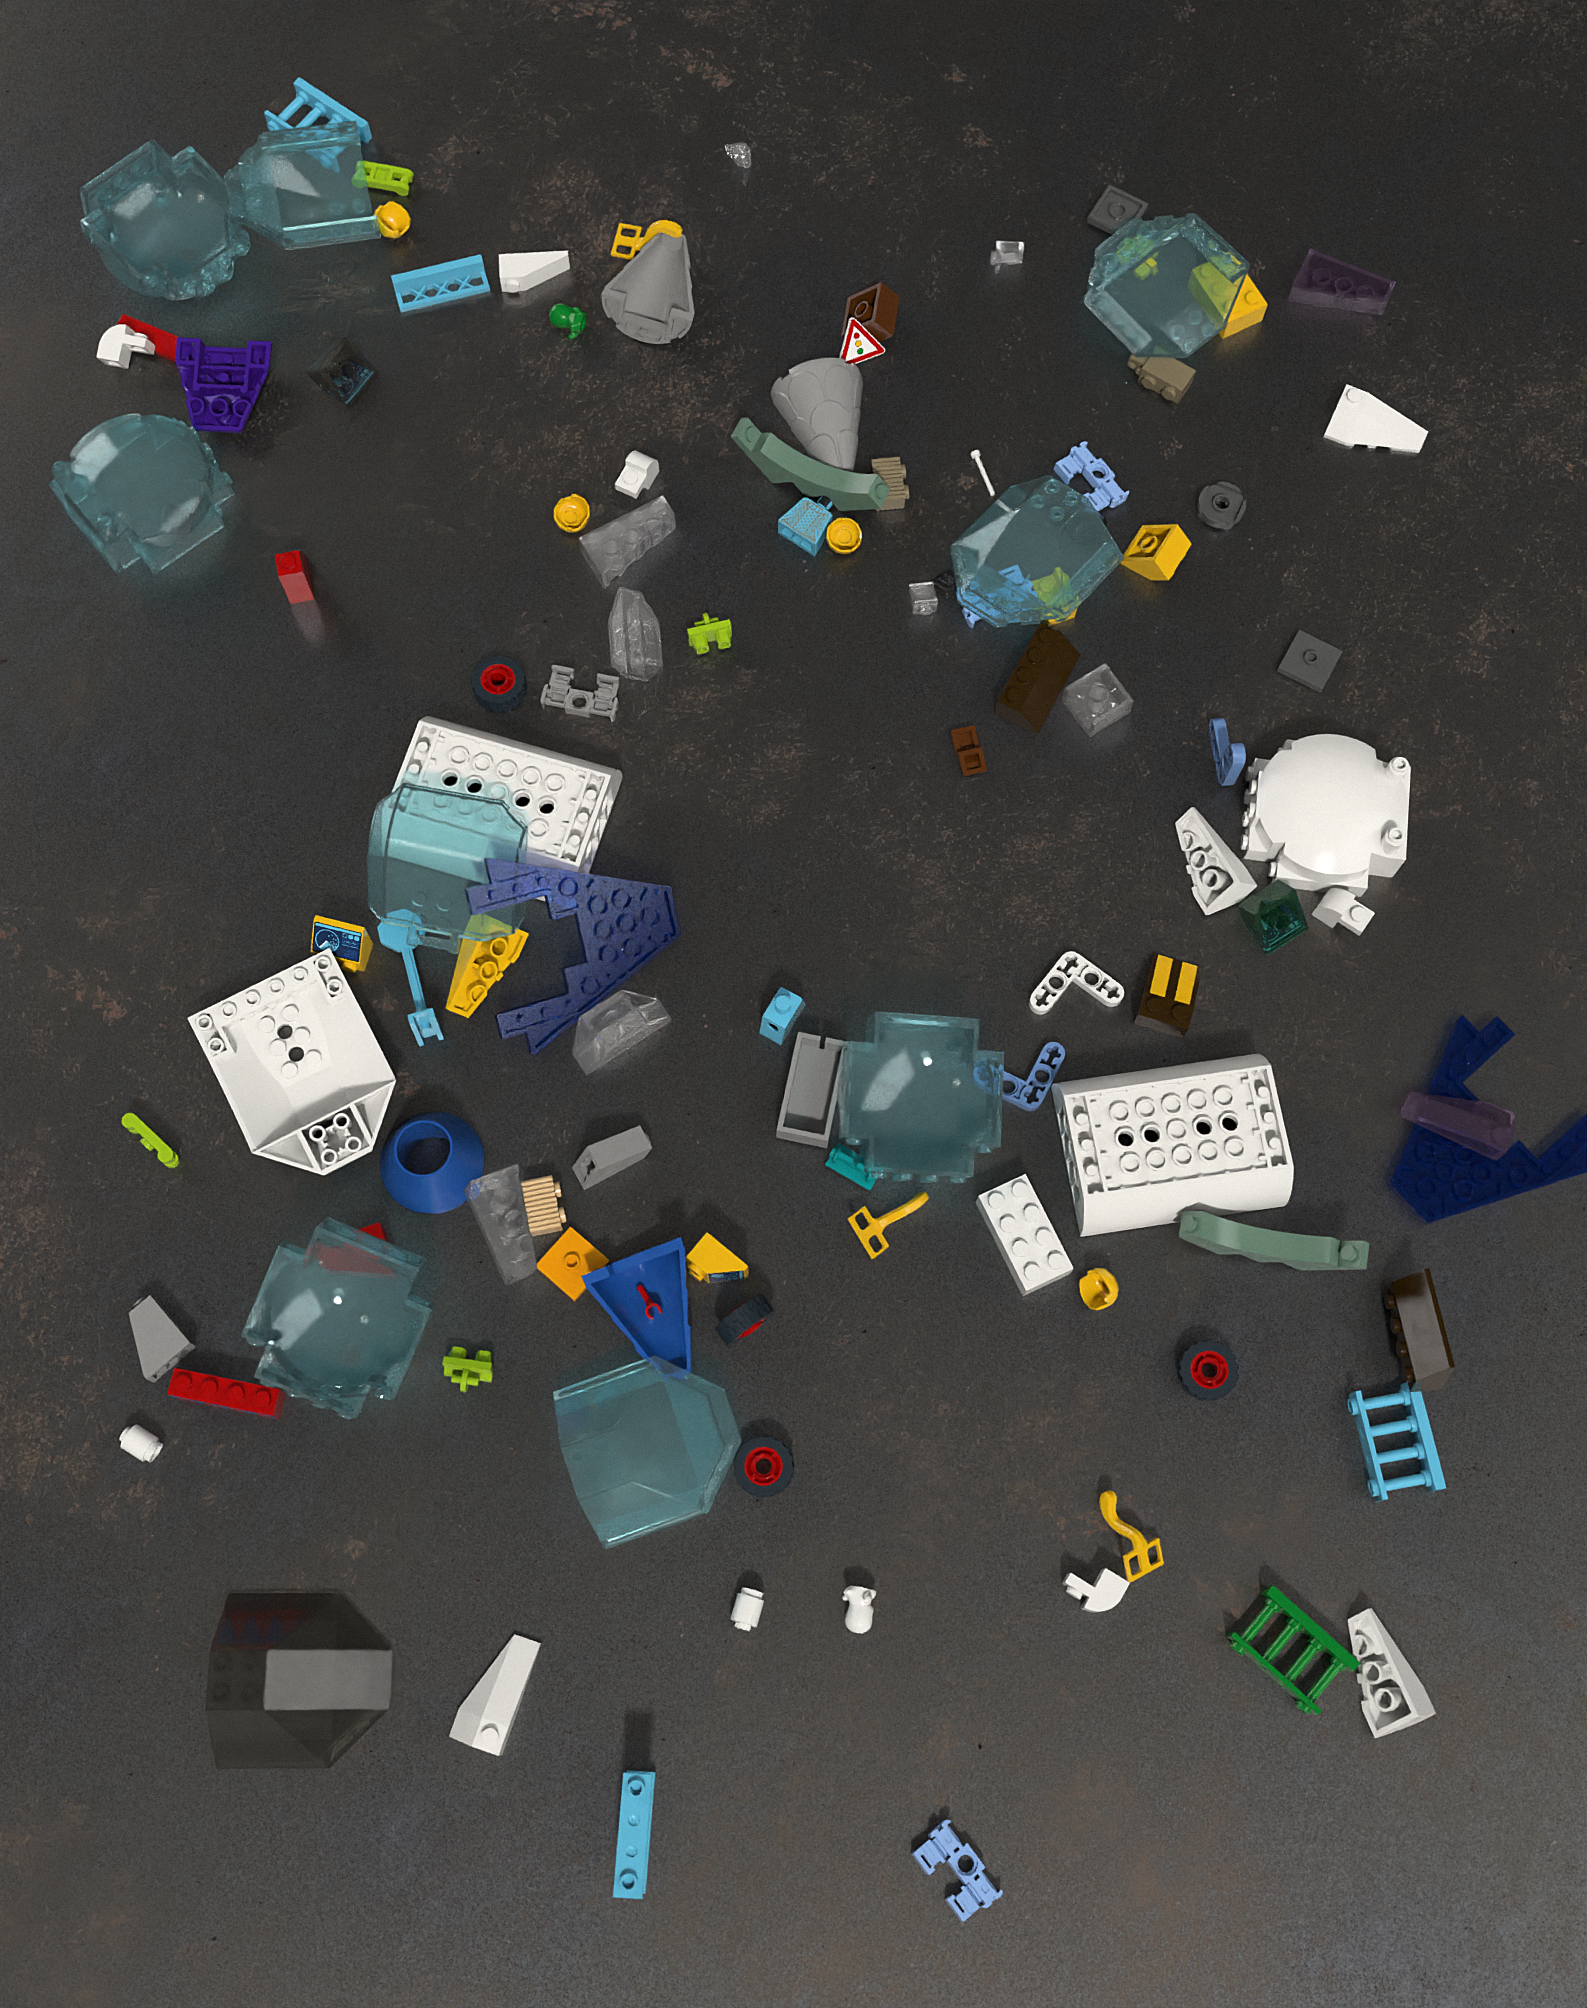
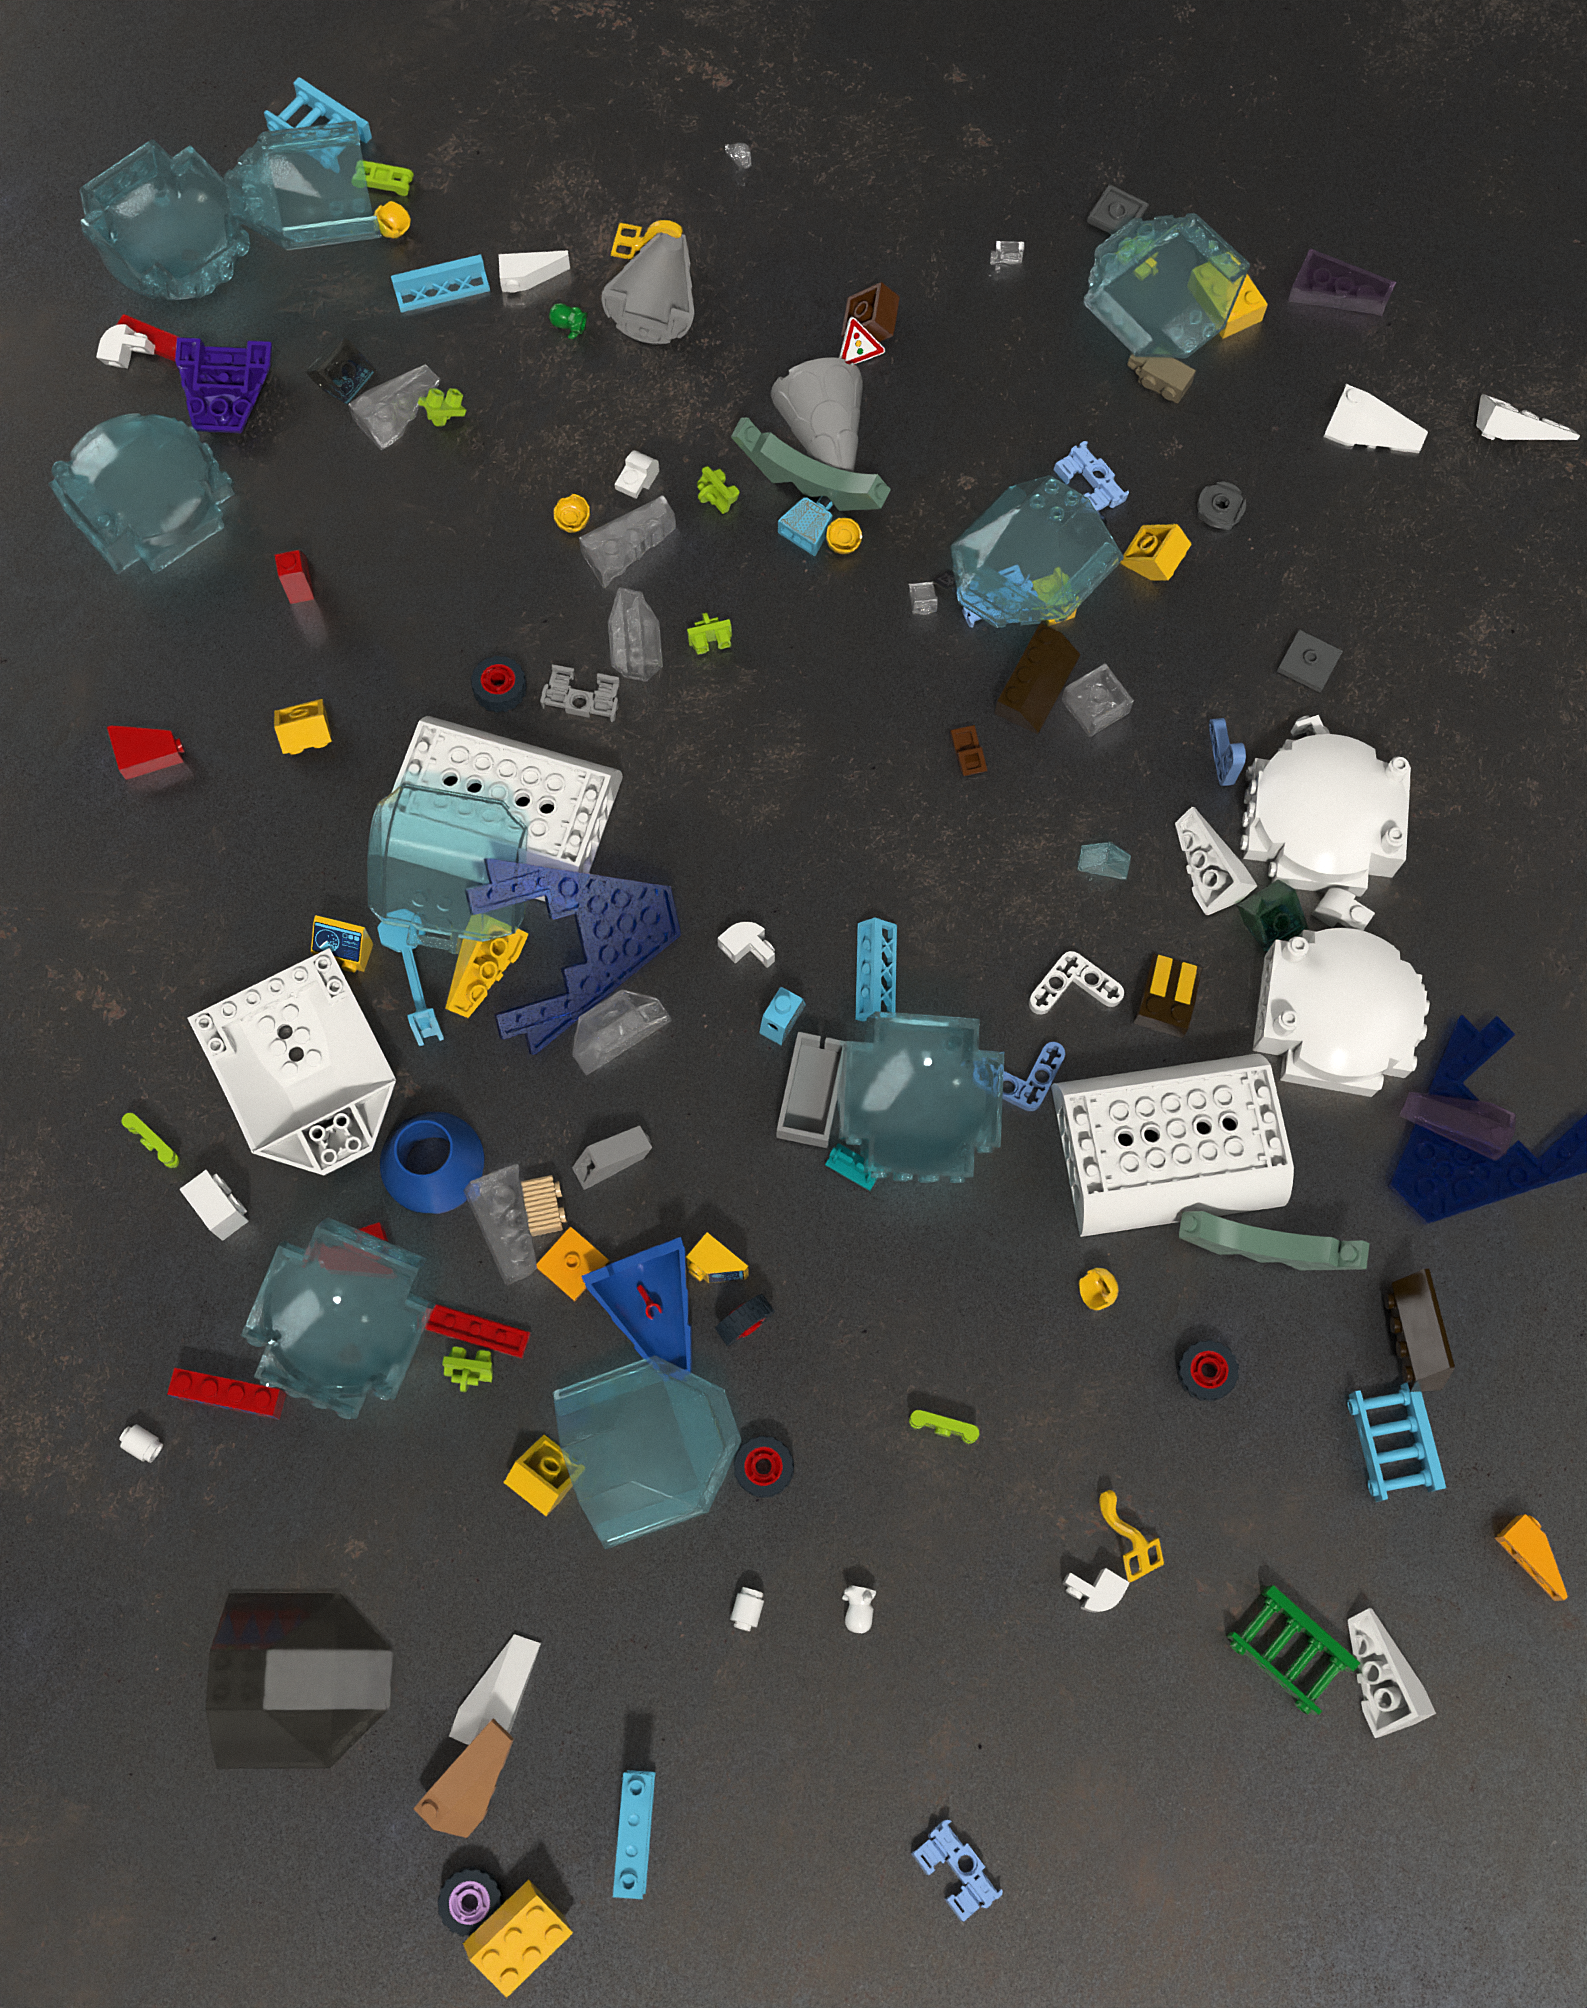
light grey slope [129,1295,196,1383] -> none
yellow piece [847,1191,929,1259] -> none
dark tan brick [870,456,909,511] -> none
white piece [970,450,995,496] -> none
white brick [976,1174,1074,1296] -> none
none -> red slope [107,725,185,780]
none -> white brick [179,1170,248,1241]
none -> yellow slope [274,699,332,755]
none -> clear wedge [348,364,441,451]
none -> medium nougat wedge [414,1718,514,1838]
none -> lime hips [417,388,466,427]
none -> red tile [420,1302,531,1359]
none -> black wheel [437,1866,503,1937]
none -> yellow brick [463,1880,573,1998]
none -> yellow slope [503,1435,586,1516]
none -> lime hips [697,466,740,514]
none -> white brick [718,922,775,968]
none -> medium azure fence [855,917,897,1022]
none -> lime plate [909,1410,979,1444]
none -> clear light blue slope [1077,842,1131,880]
none -> white windscreen [1253,928,1430,1097]
none -> white bracket [1291,715,1330,736]
none -> white wedge [1476,394,1580,440]
none -> light orange slope [1495,1514,1568,1601]

